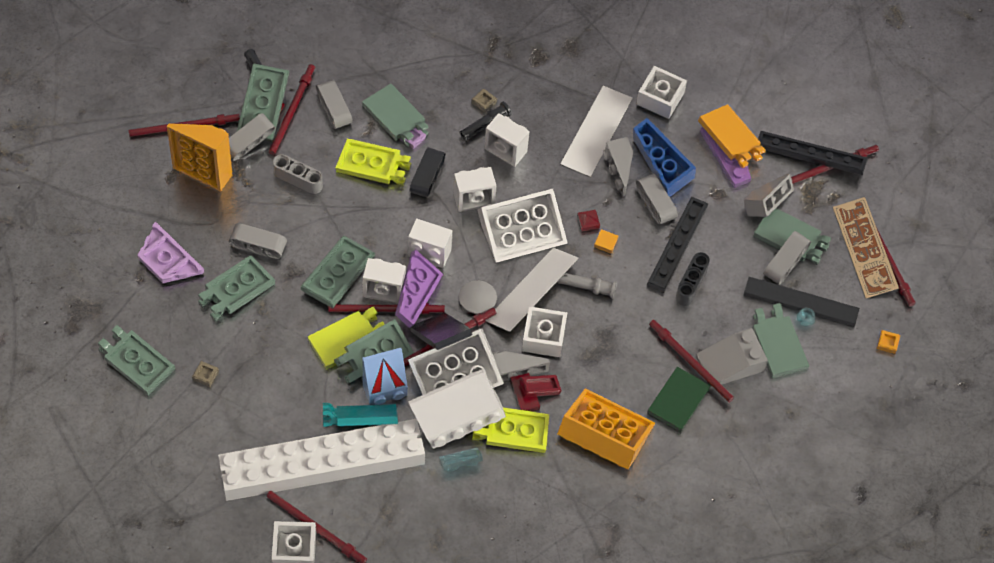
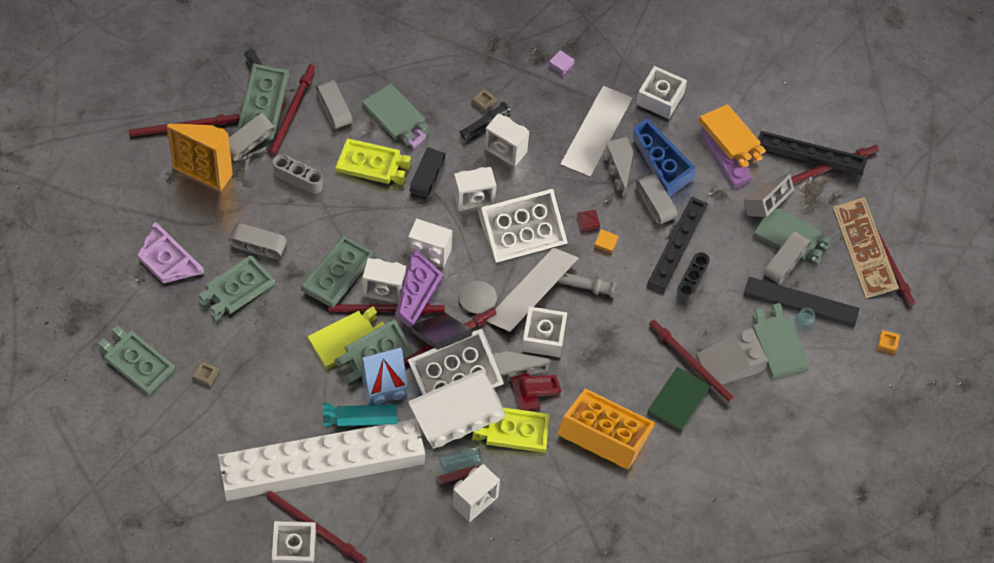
none -> dark red tile [436,465,478,484]
none -> white brick [453,464,500,522]
none -> lavender tile [549,50,574,75]

